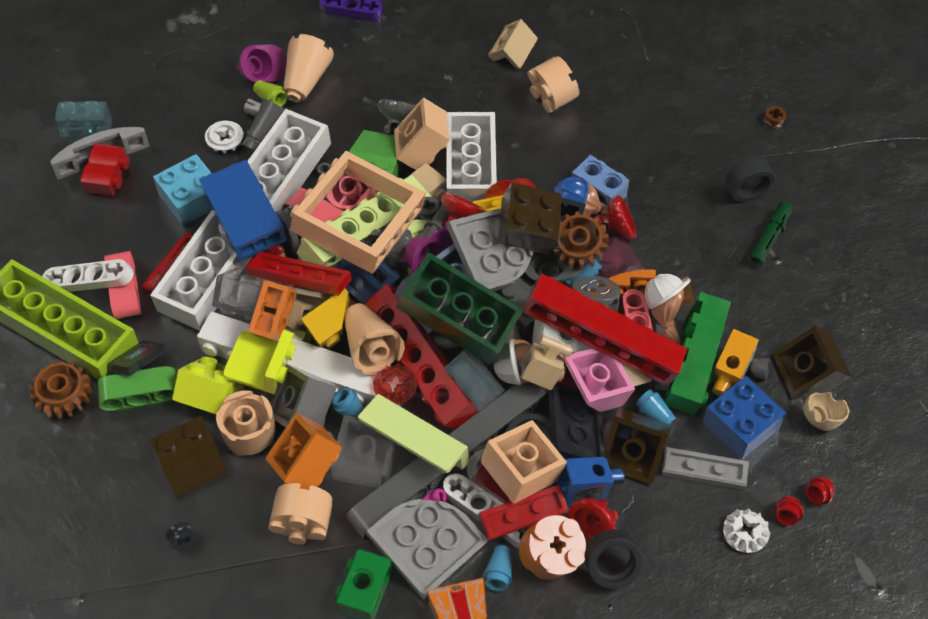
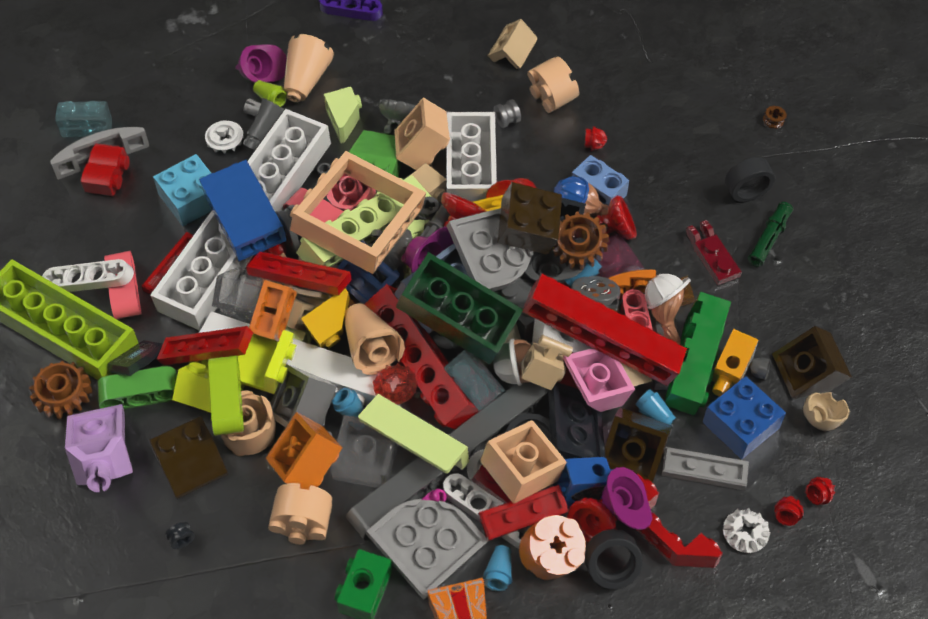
none -> lavender plate [65,404,133,492]
none -> red plate [157,326,253,365]
none -> lime beam [208,355,244,436]
none -> yellowish green slope [324,86,362,143]
none -> flat silver wheel [493,99,521,128]
none -> red plate [585,126,607,151]
none -> magenta piece [602,467,652,530]
none -> red slope [636,474,723,568]
none -> dark red hinge [686,220,742,285]

